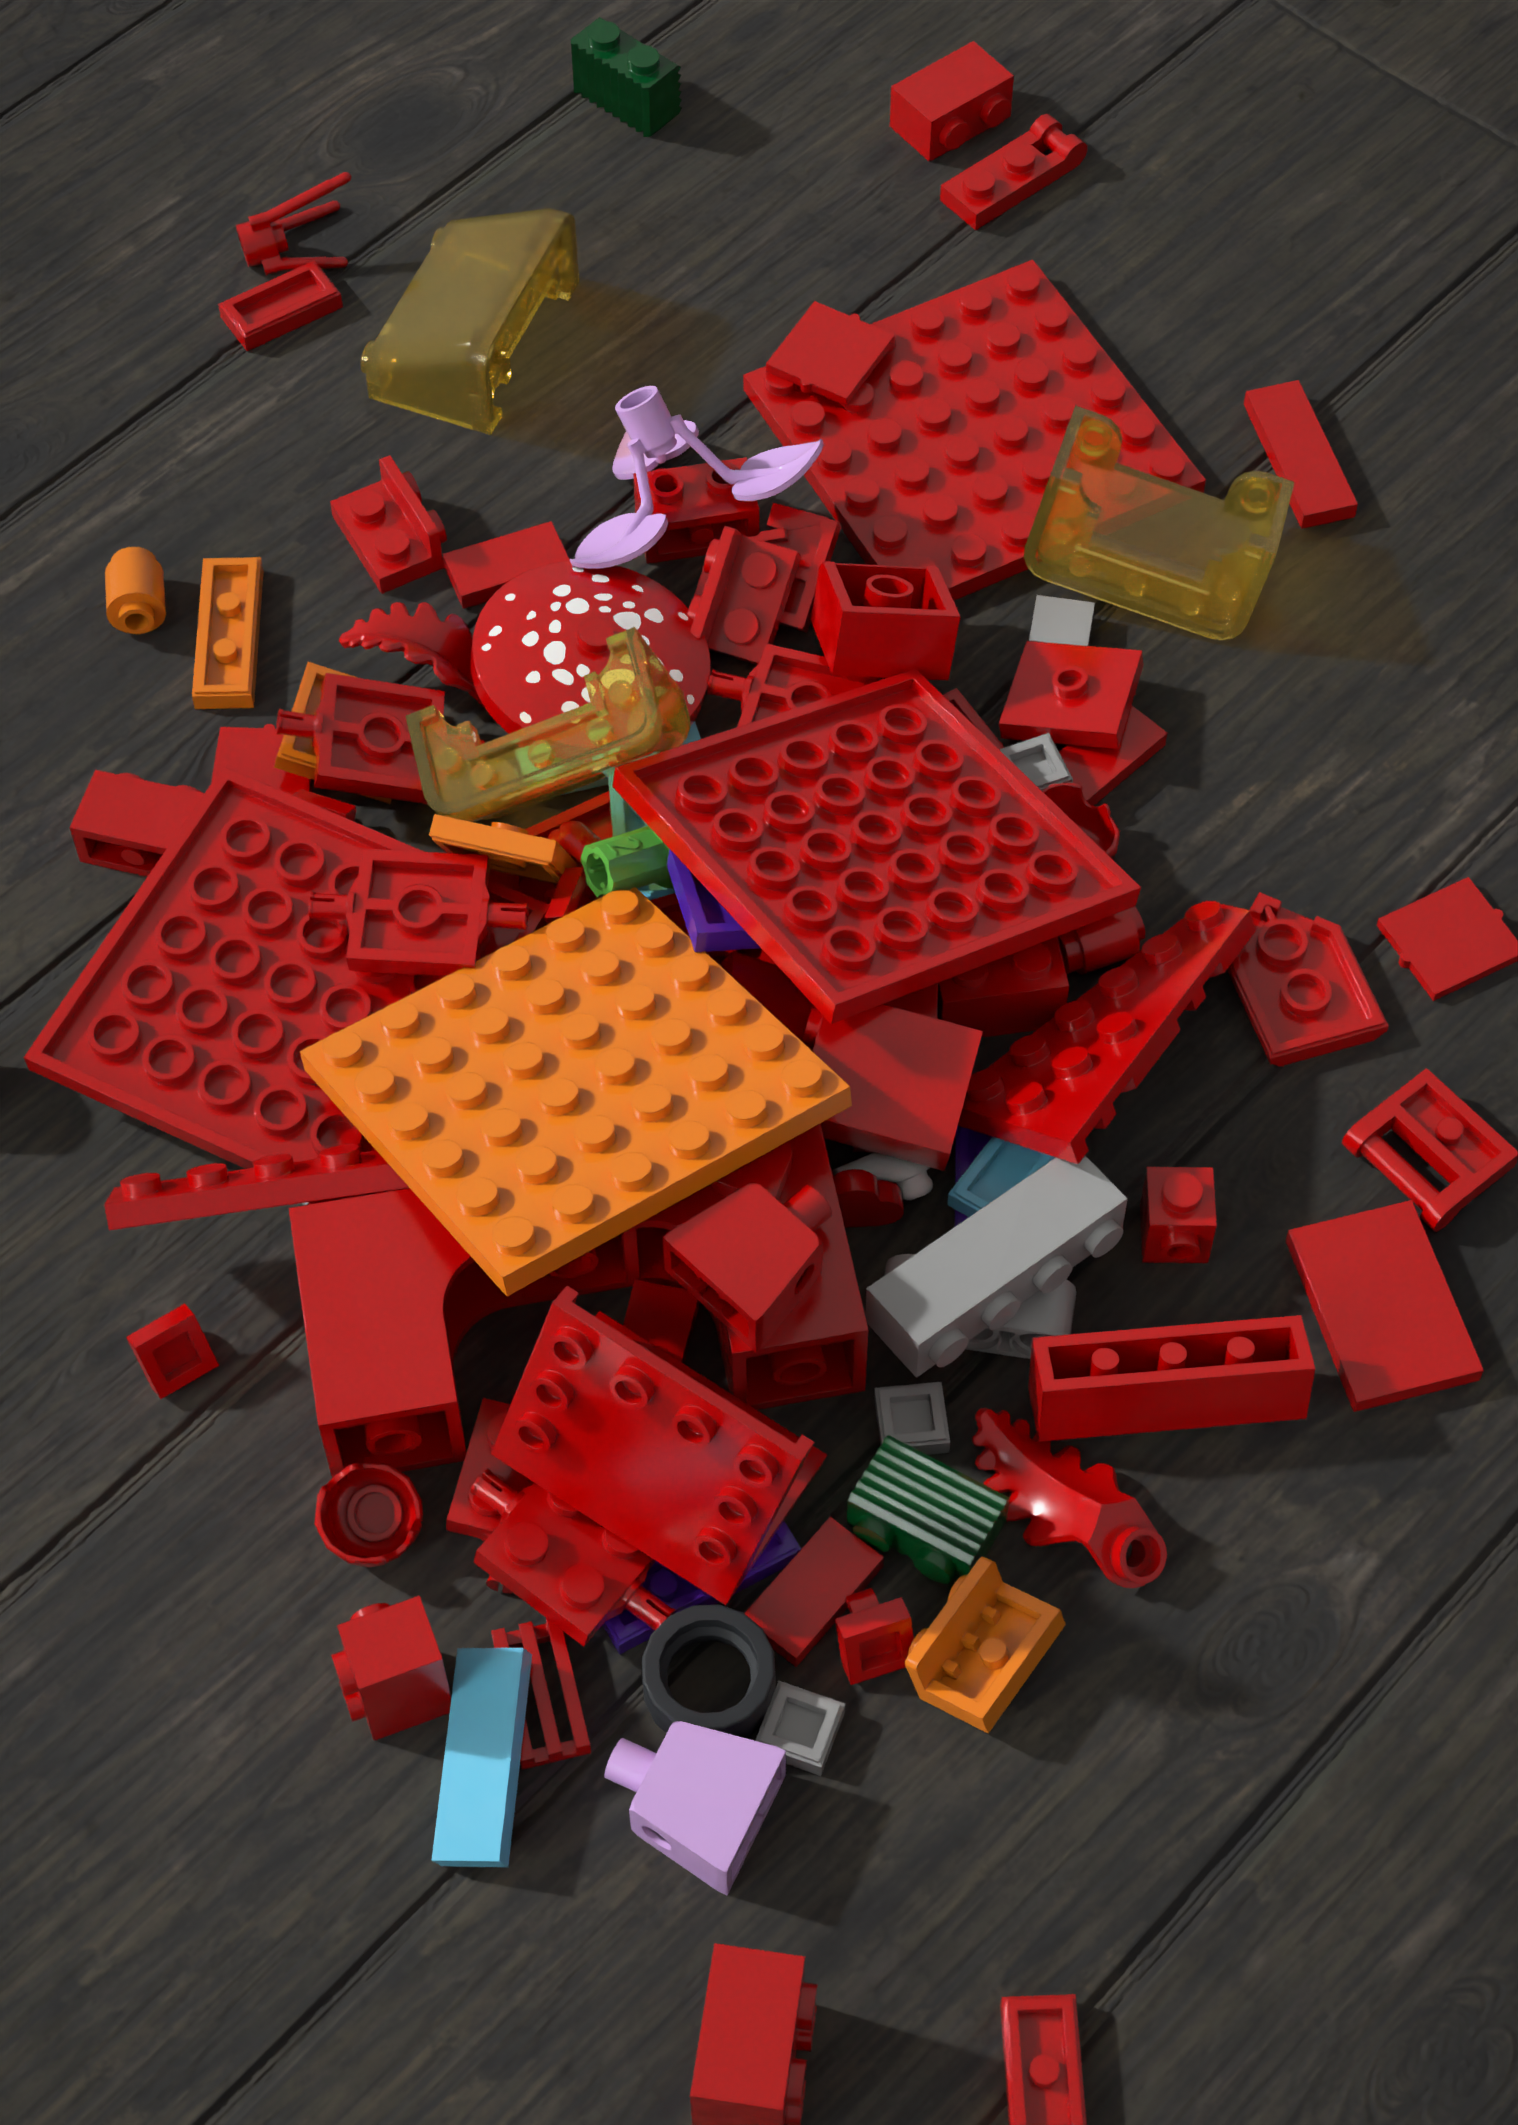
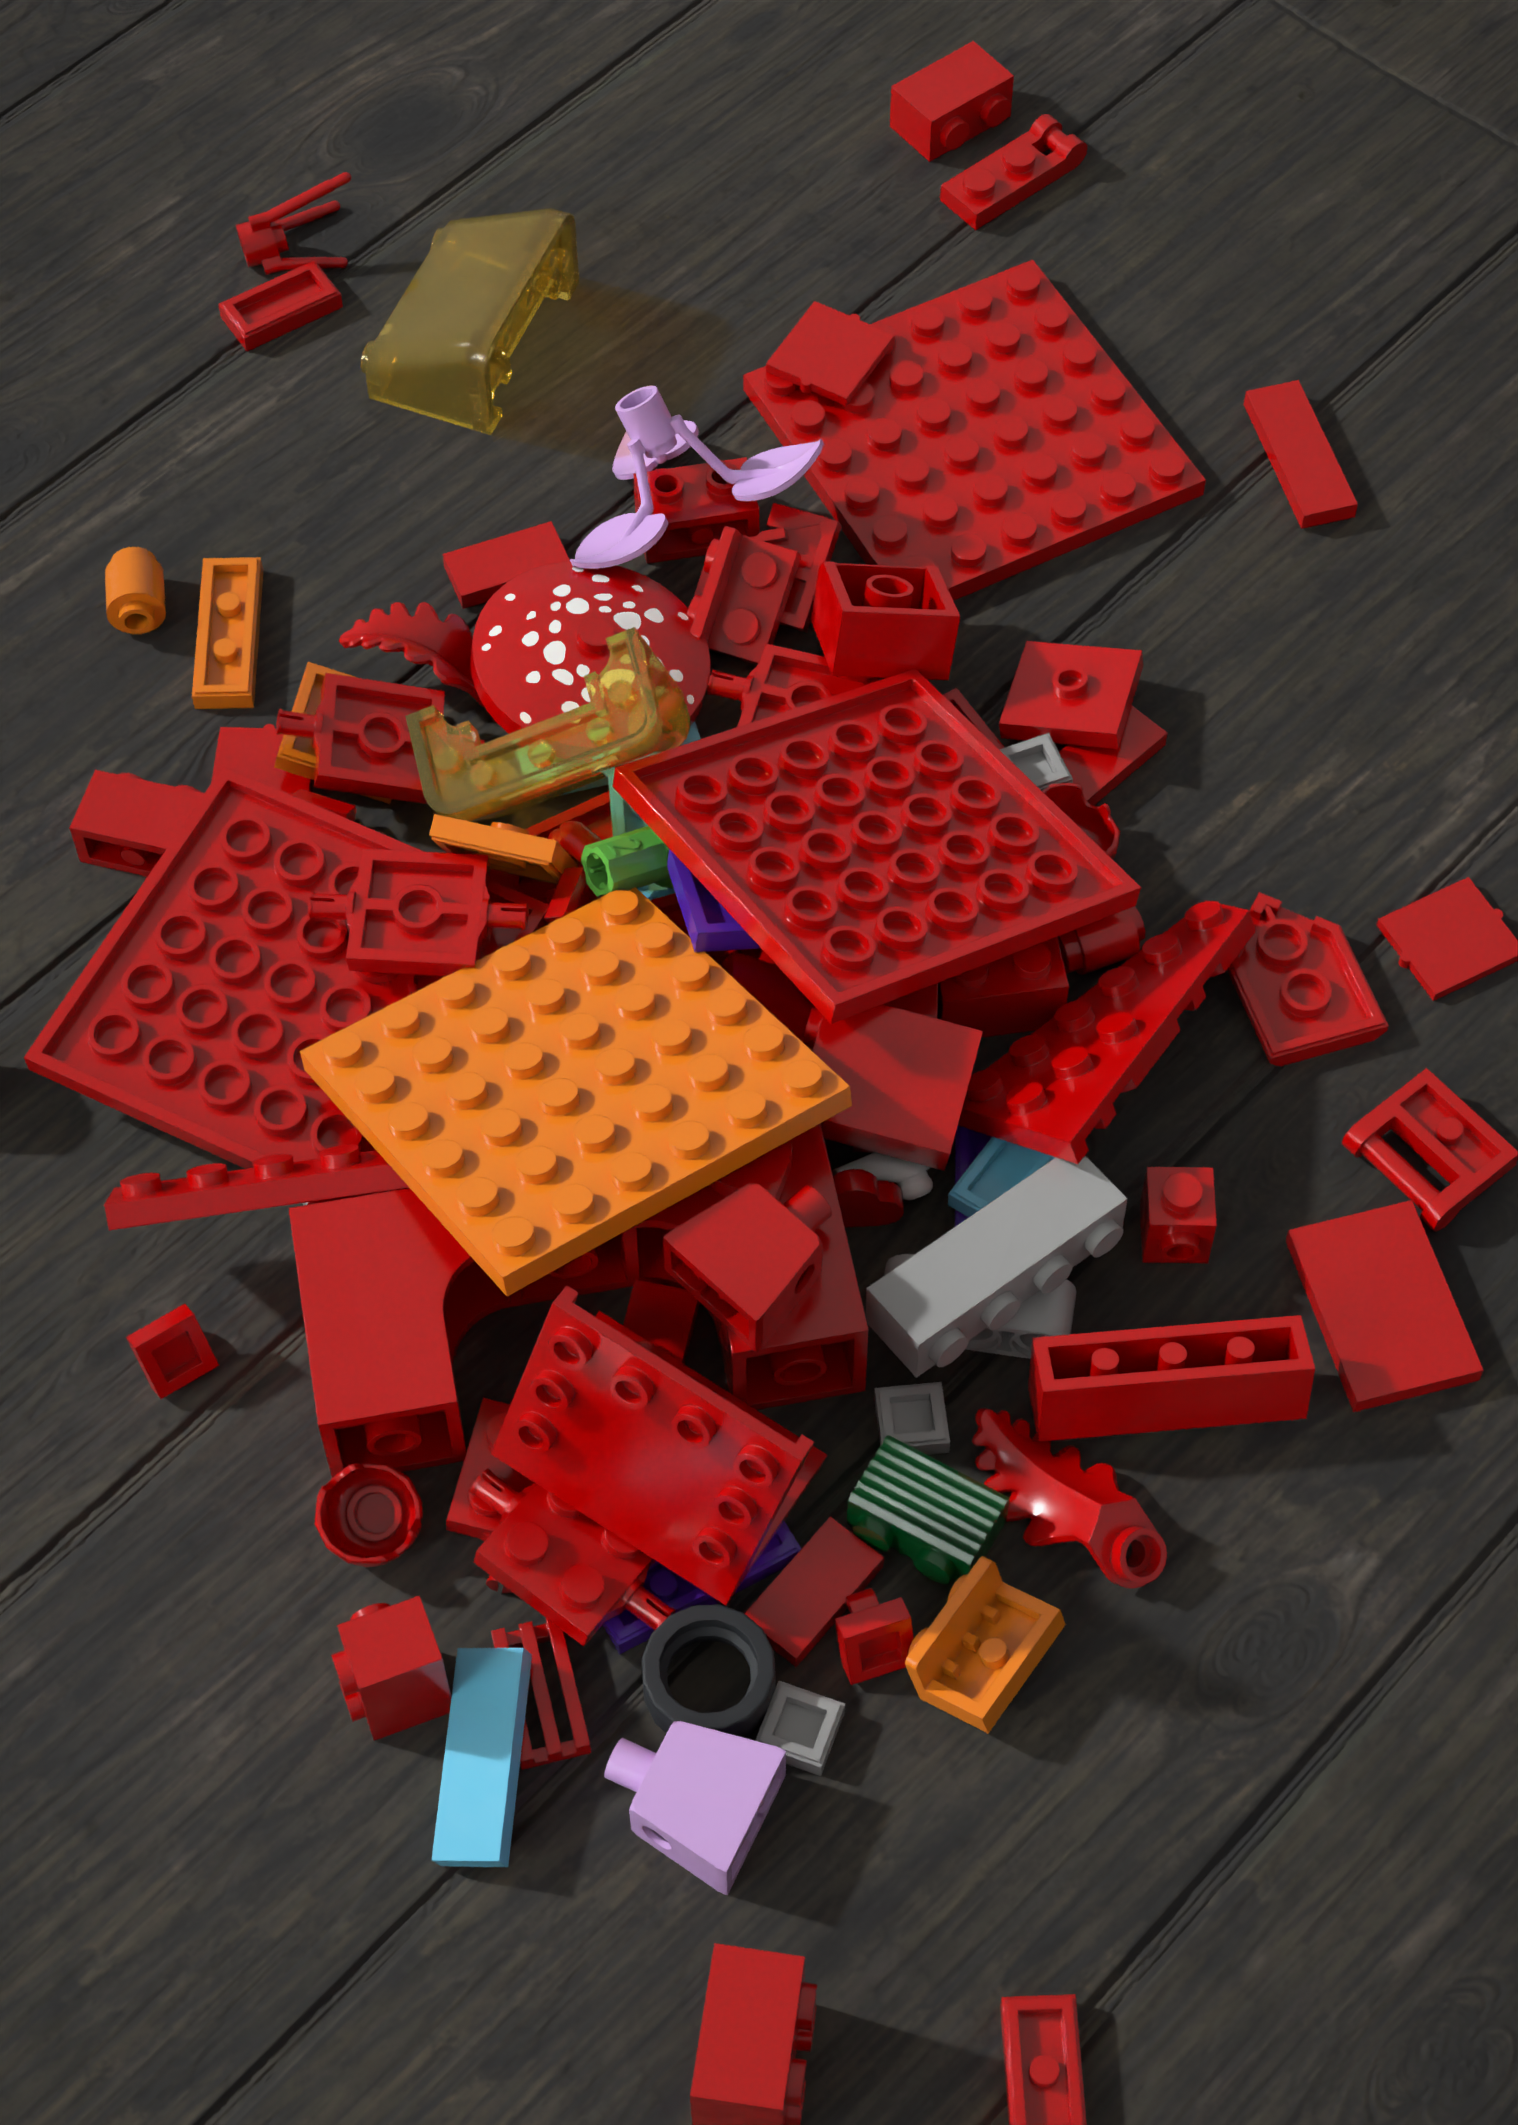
red bracket [330,455,447,594] -> none
dark green brick [571,17,682,137] -> none
clear yellow windscreen [1024,405,1295,641] -> none
light grey tile [1029,595,1095,646] -> none

